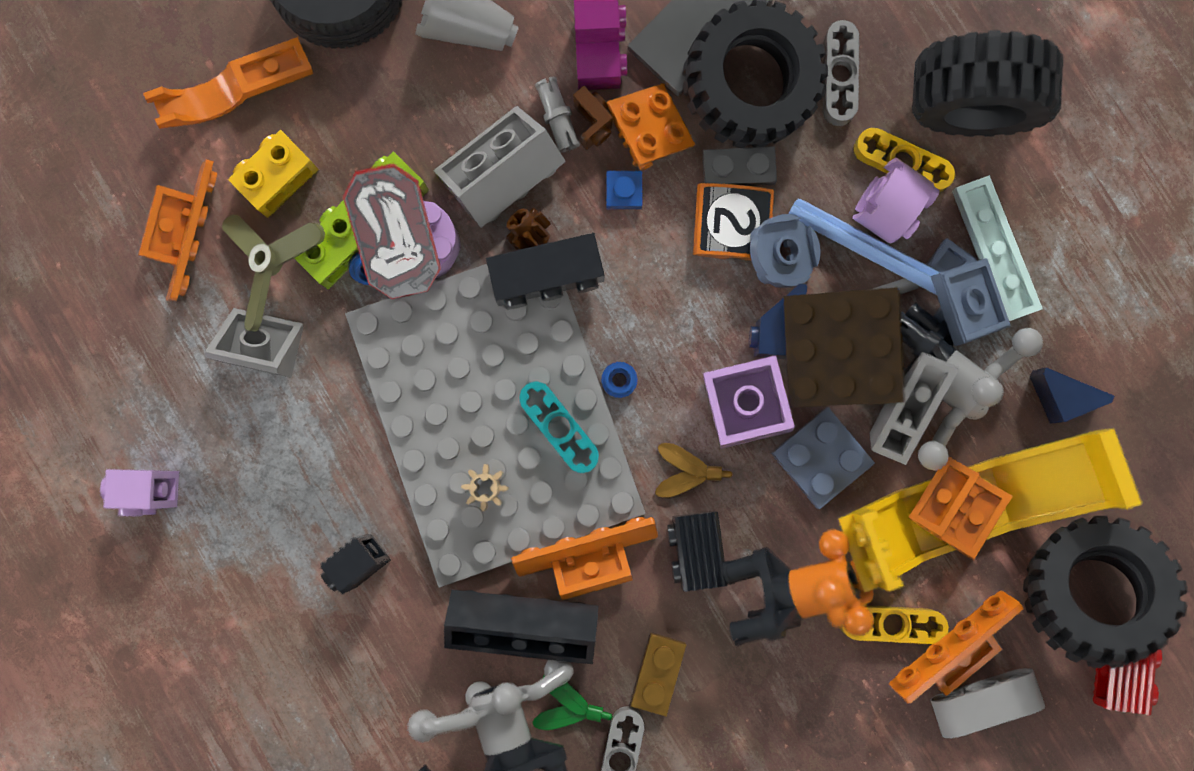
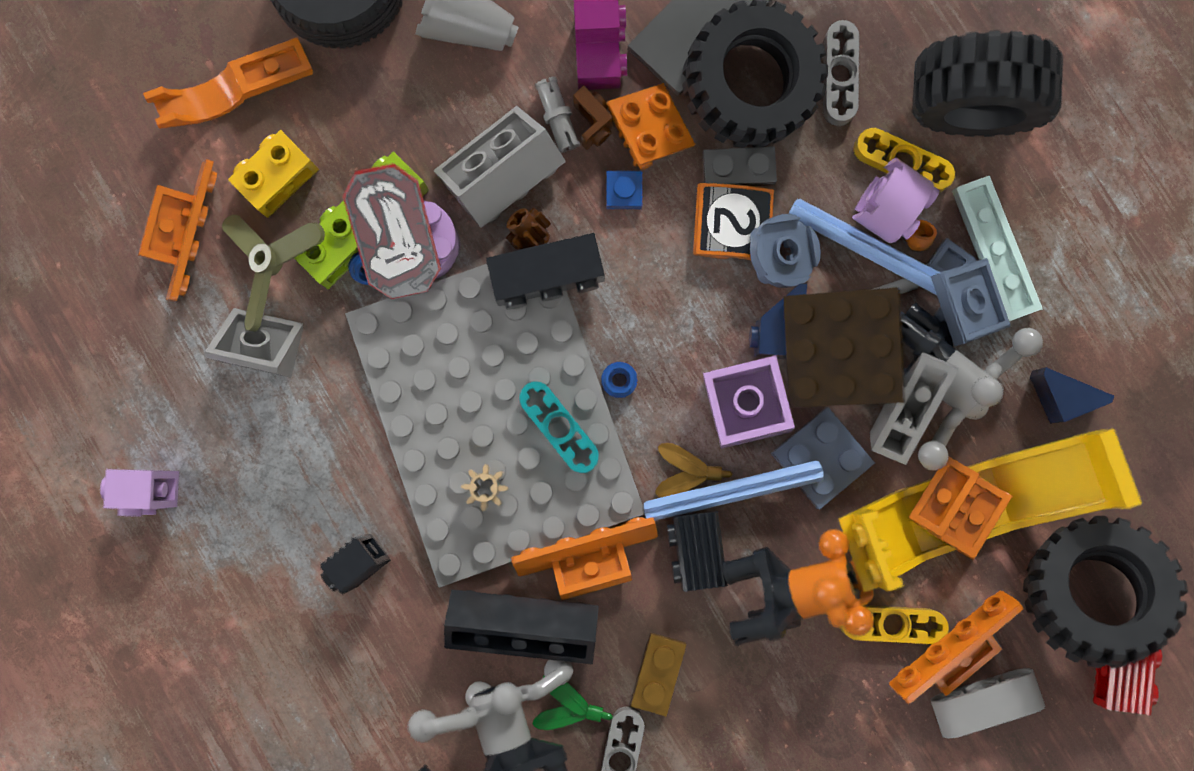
none -> light blue axle [643,461,824,521]
none -> orange hinge [905,220,937,252]

